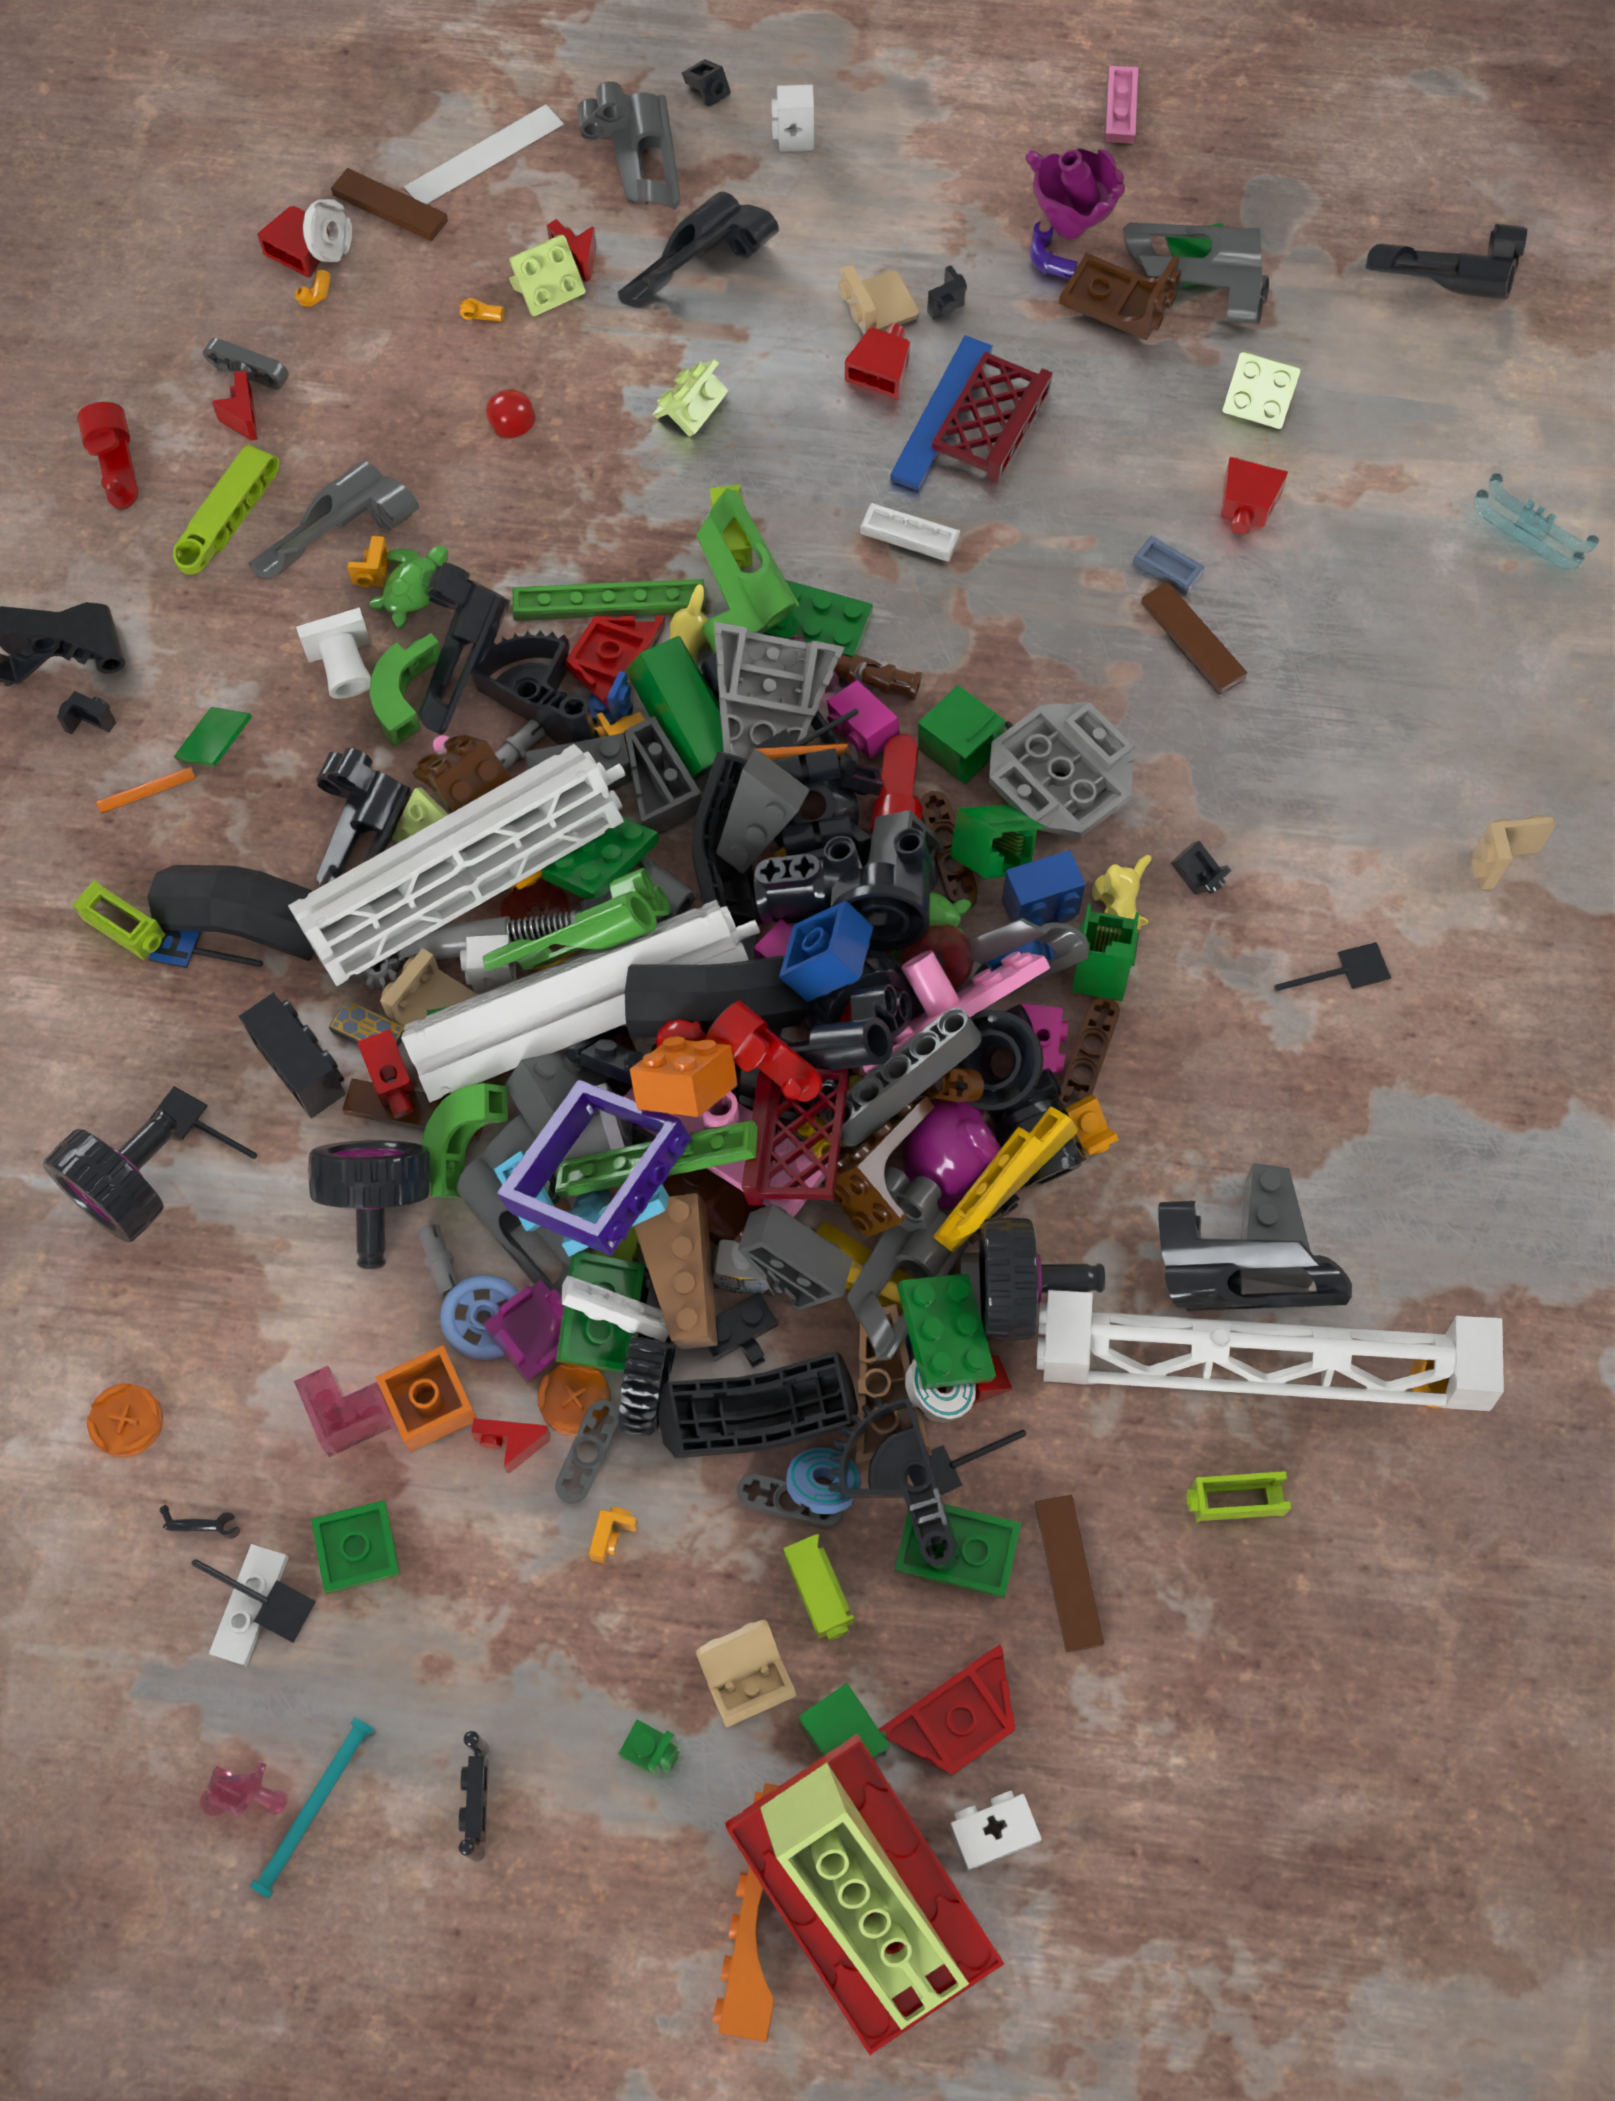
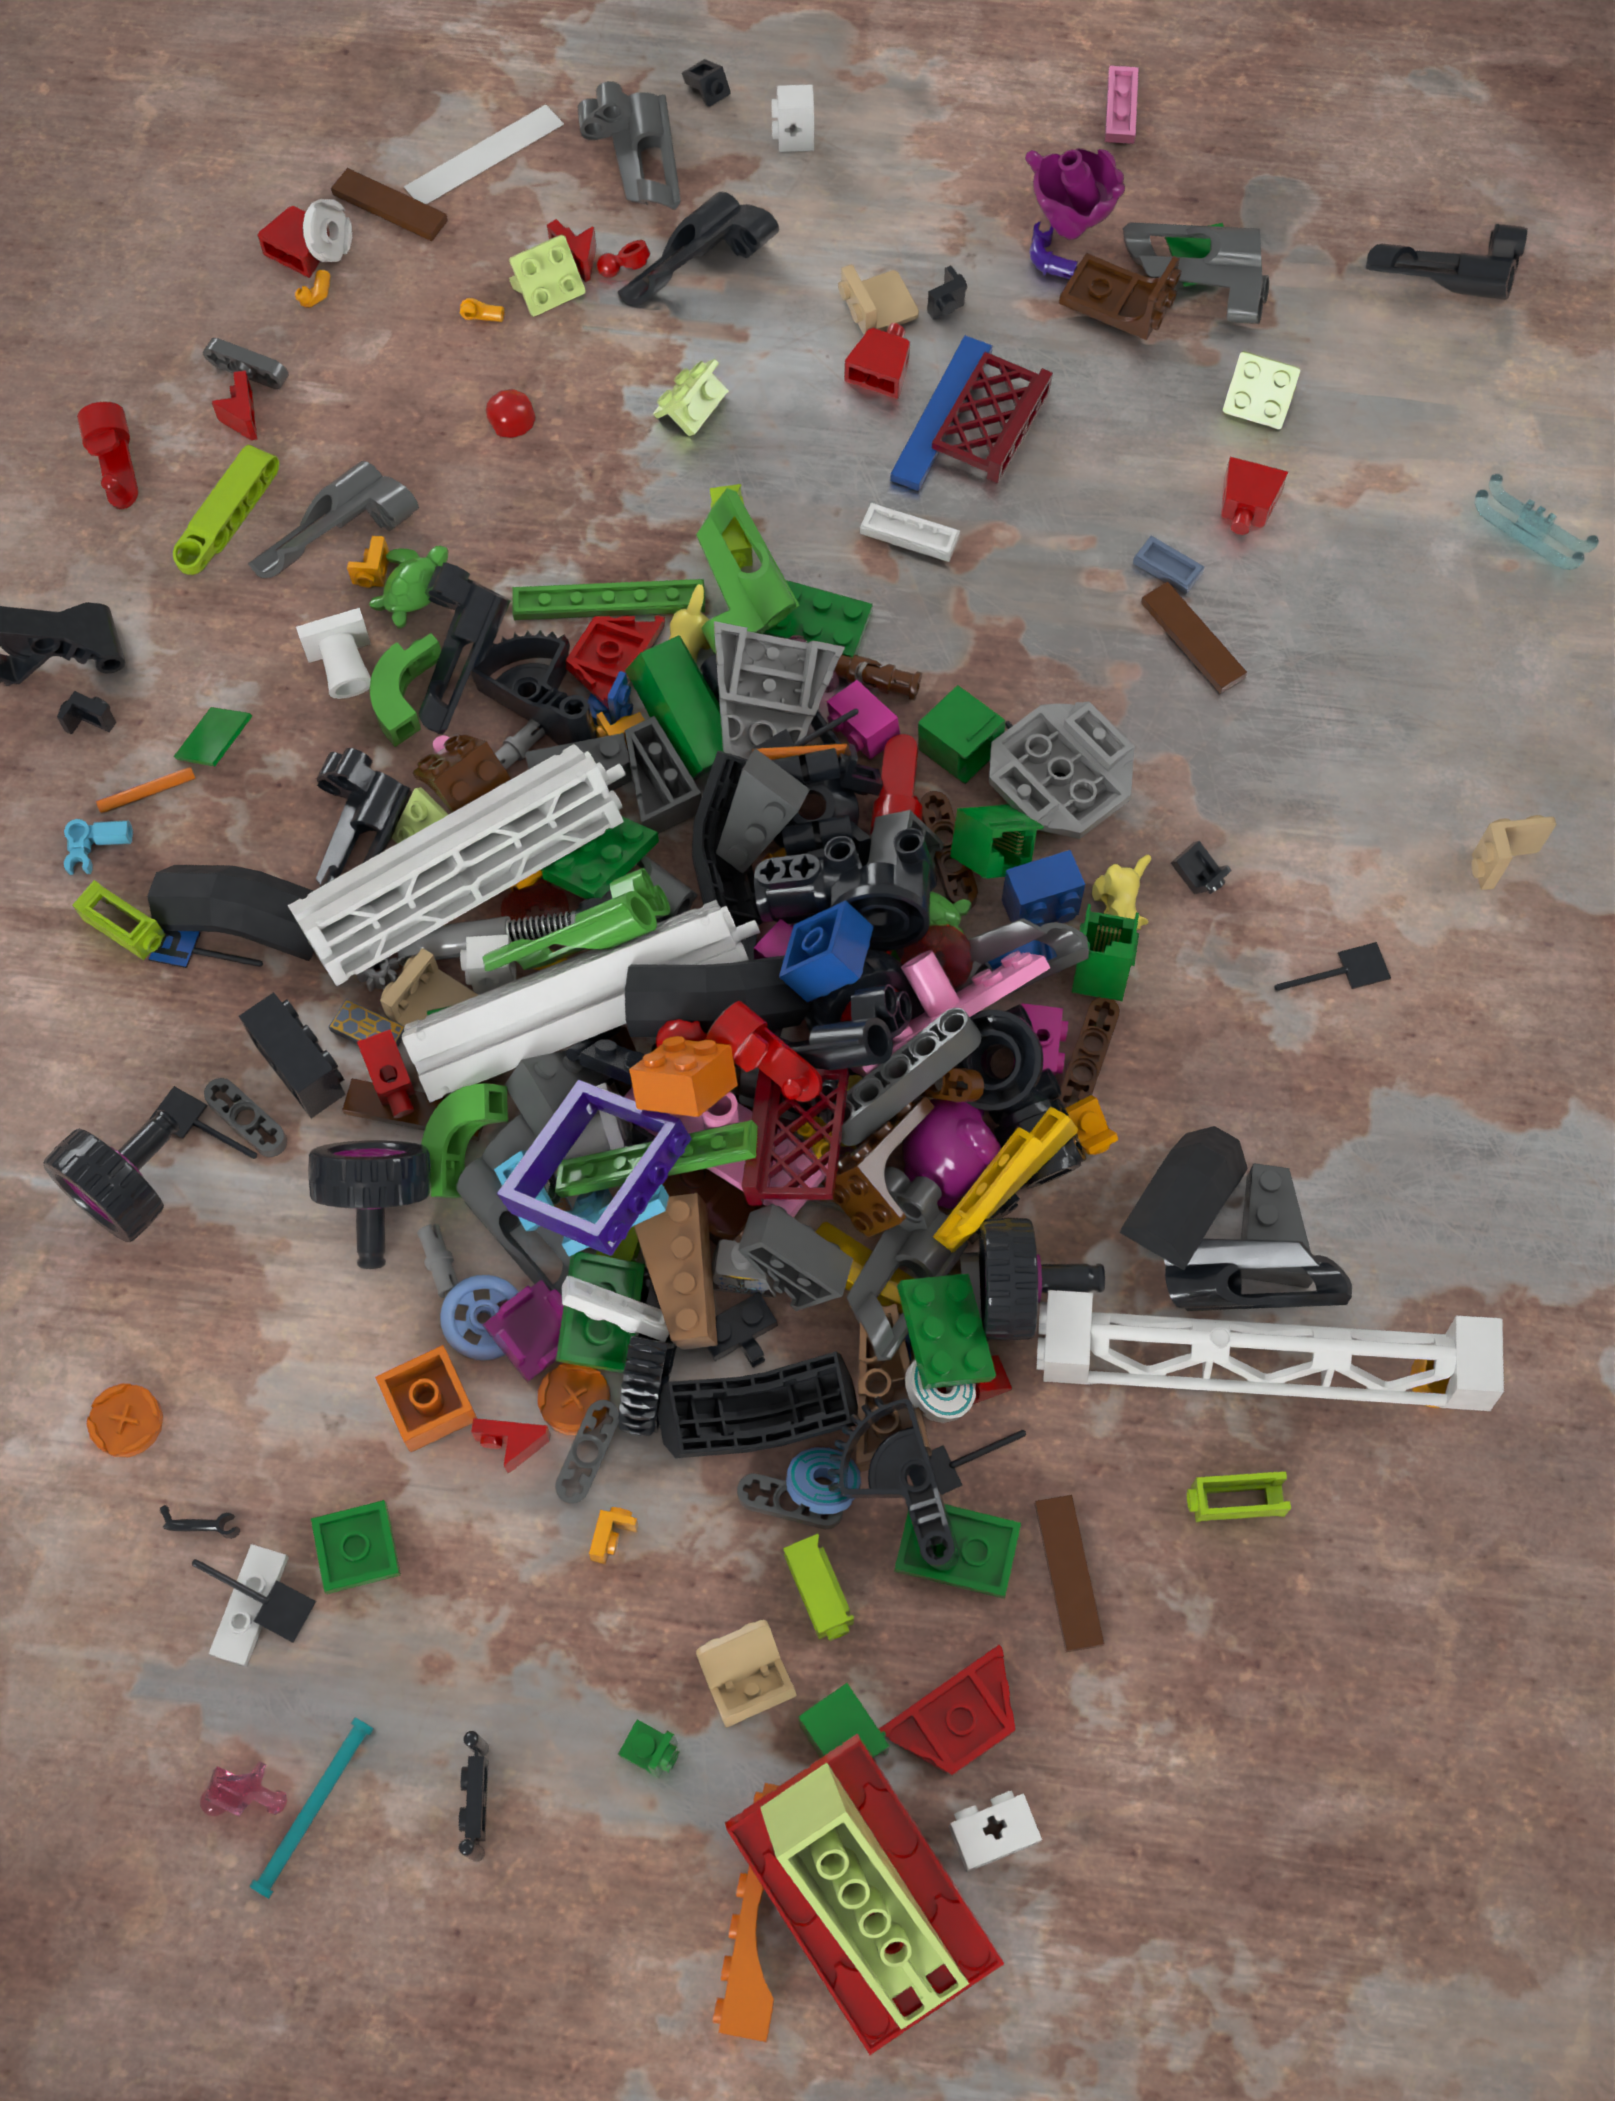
clear pink brick [294,1366,396,1457] -> none
none -> medium azure bar [64,819,133,875]
none -> dark grey beam [204,1078,287,1157]
none -> red plate [597,240,651,278]
none -> black piece [1120,1126,1248,1270]

